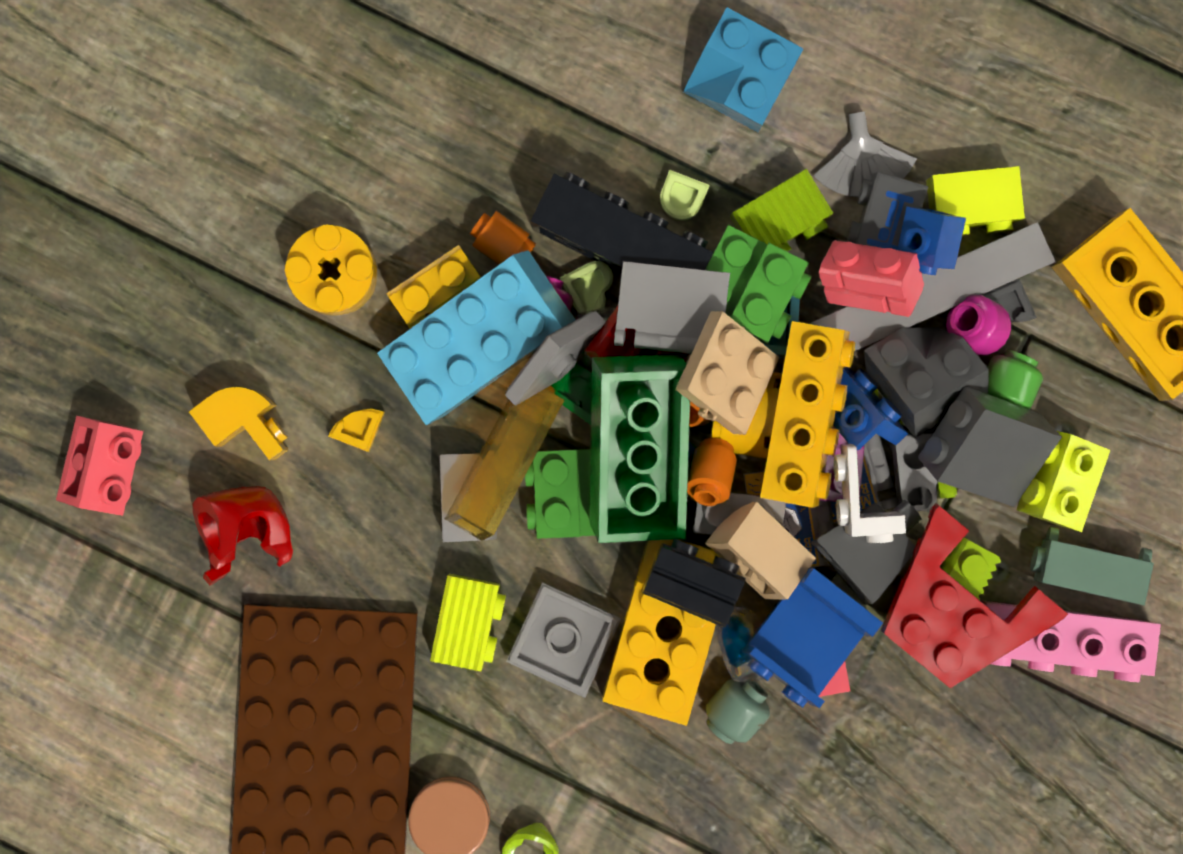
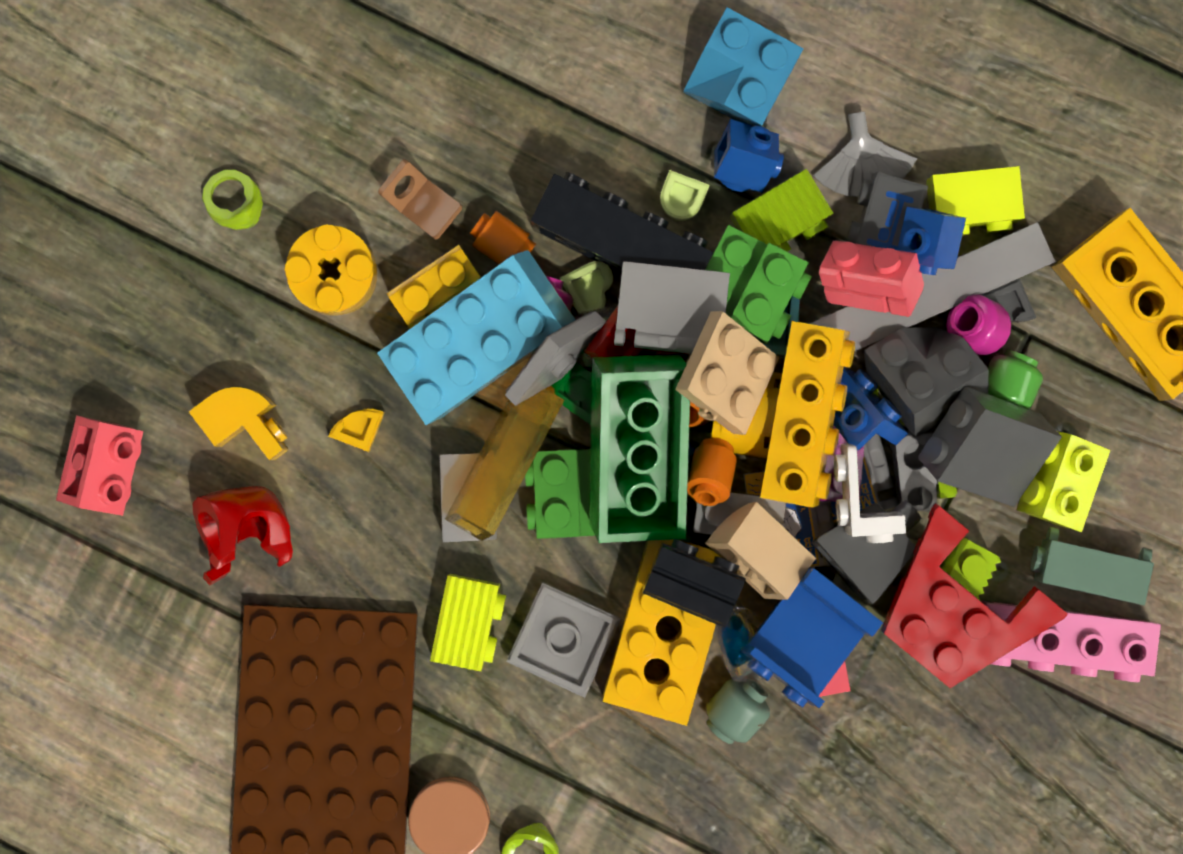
none -> lime piece [202,170,263,230]
none -> medium nougat bracket [378,159,462,239]
none -> blue brick [714,119,784,193]

